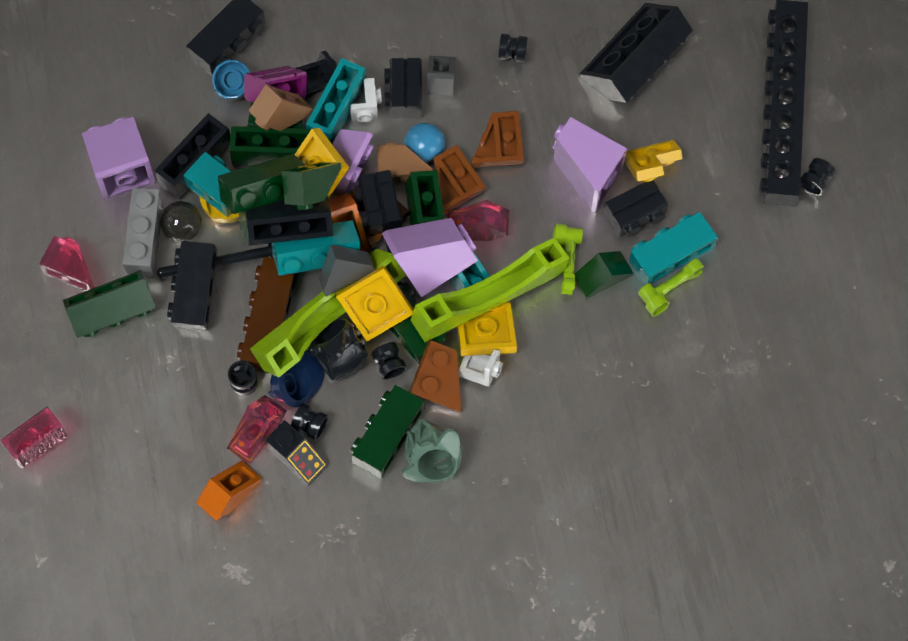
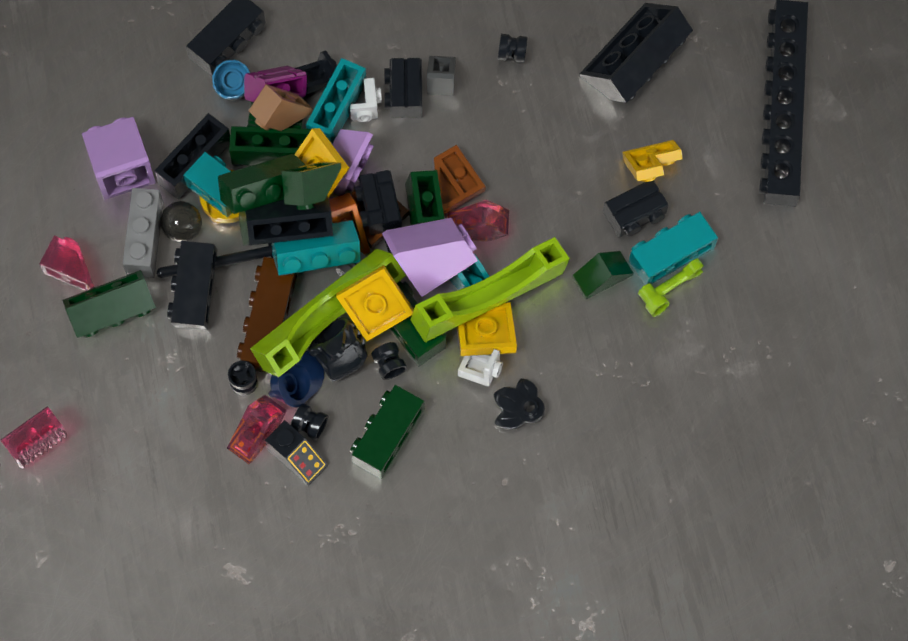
orange slope [196,460,262,521] -> none
dark grey slope [319,245,375,296] -> none
medium nougat slope [377,142,432,186] -> none
sand green piece [402,419,463,482] -> none
dark azure hair [404,123,447,163] -> none
dark orange wing [409,340,461,413] -> none
dark orange wing [472,111,524,168] -> none
lavender slope [552,117,627,213] -> none
lime brick [553,223,583,295] -> none
black wheel [800,158,836,196] -> none
none -> black plate [494,378,545,430]

